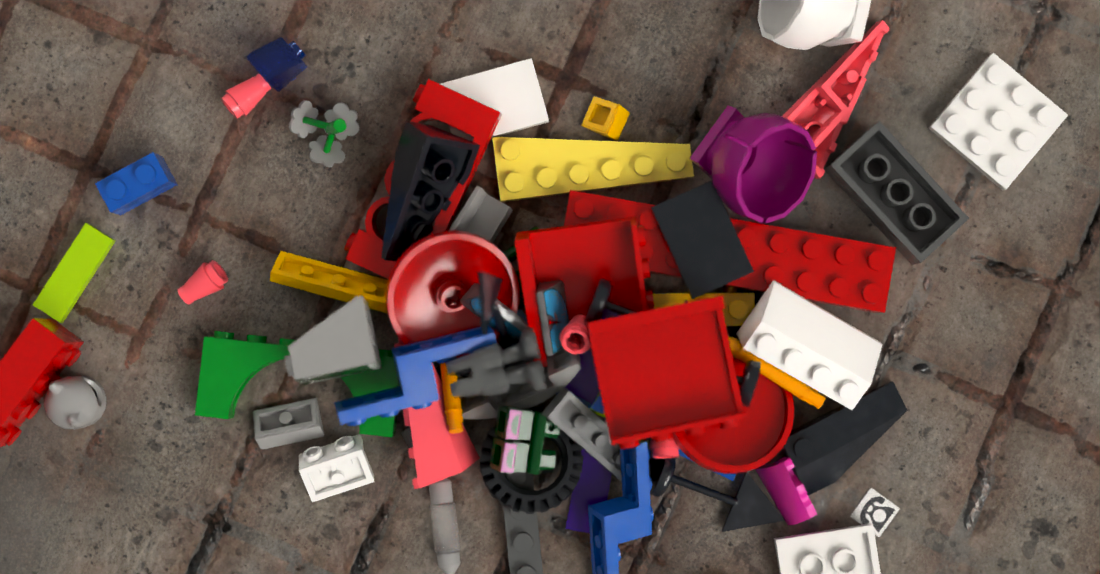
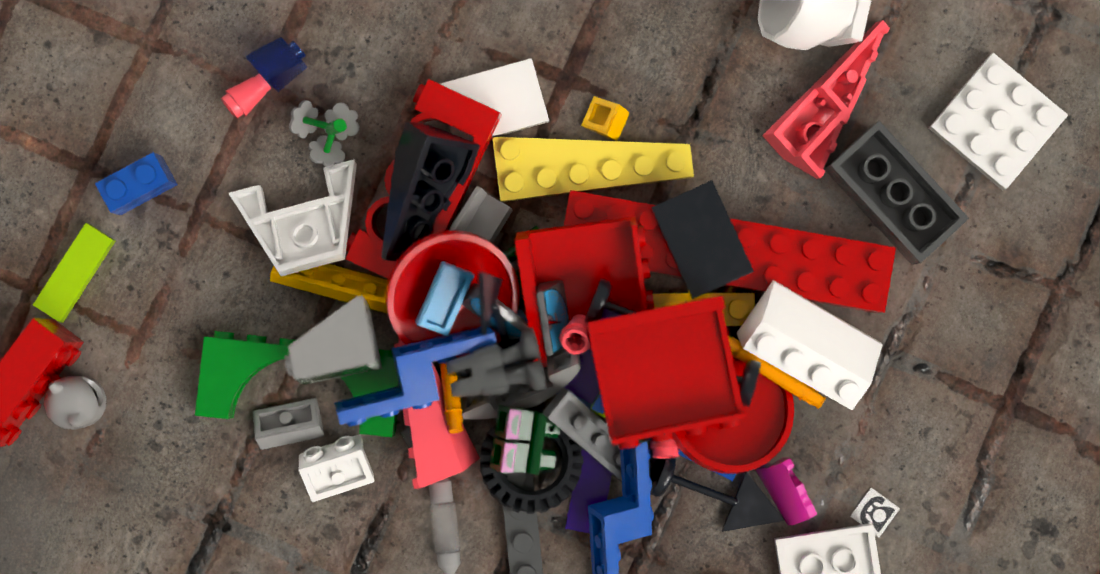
coral cone [178,260,228,305] -> none
magenta plate [689,105,817,223] -> none
black wedge [781,381,908,496] -> none
none -> white wing [229,159,357,277]
none -> dark azure tile [415,261,474,336]

